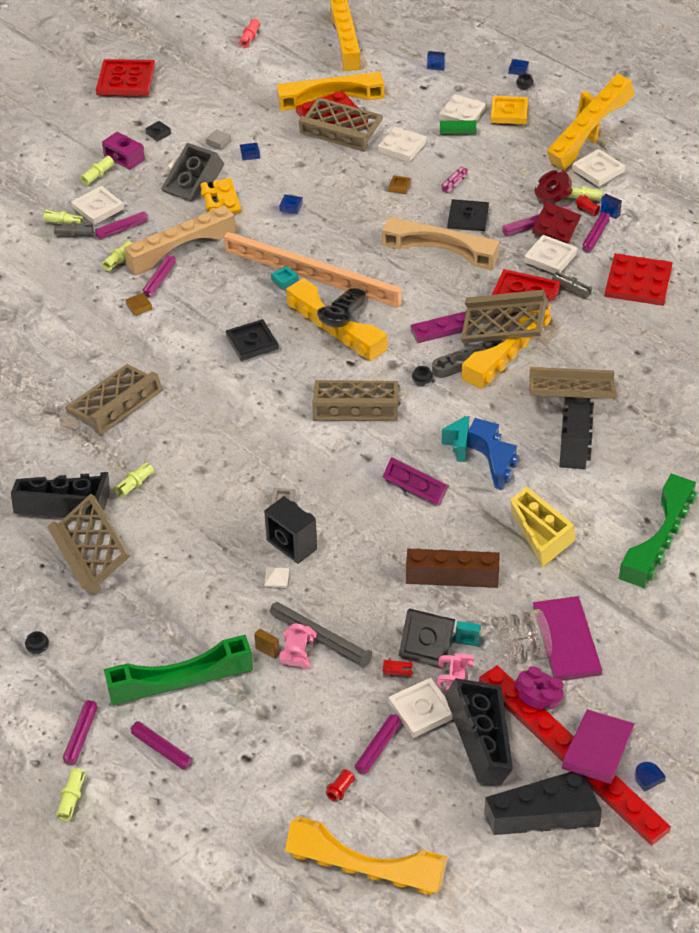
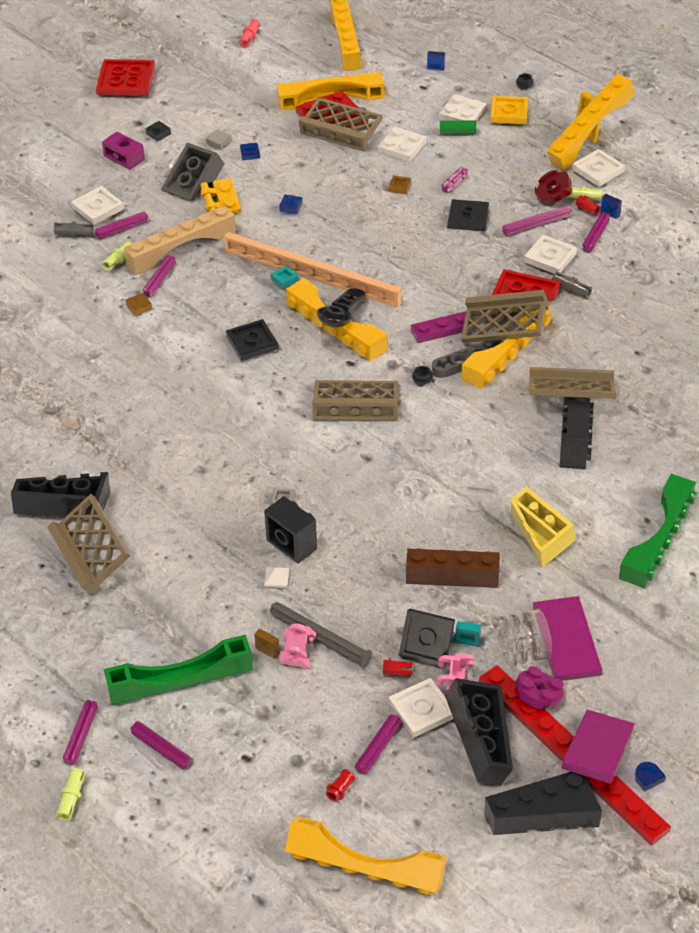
black plate [25,631,49,654] -> none
yellowish green pin [43,210,83,224] -> none
dark tan fence [65,364,162,435] -> none
yellowish green pin [80,156,114,185] -> none
yellowish green pin [114,462,154,498] -> none
tan arch [382,217,500,270] -> none
magenta plate [382,457,449,505] -> none
teal slope [441,416,470,462] -> none
blue arch [467,418,519,490] -> none
clear blue tile [508,59,529,75] -> none
dark red plate [532,201,581,244] -> none
red plate [604,253,673,306] -> none

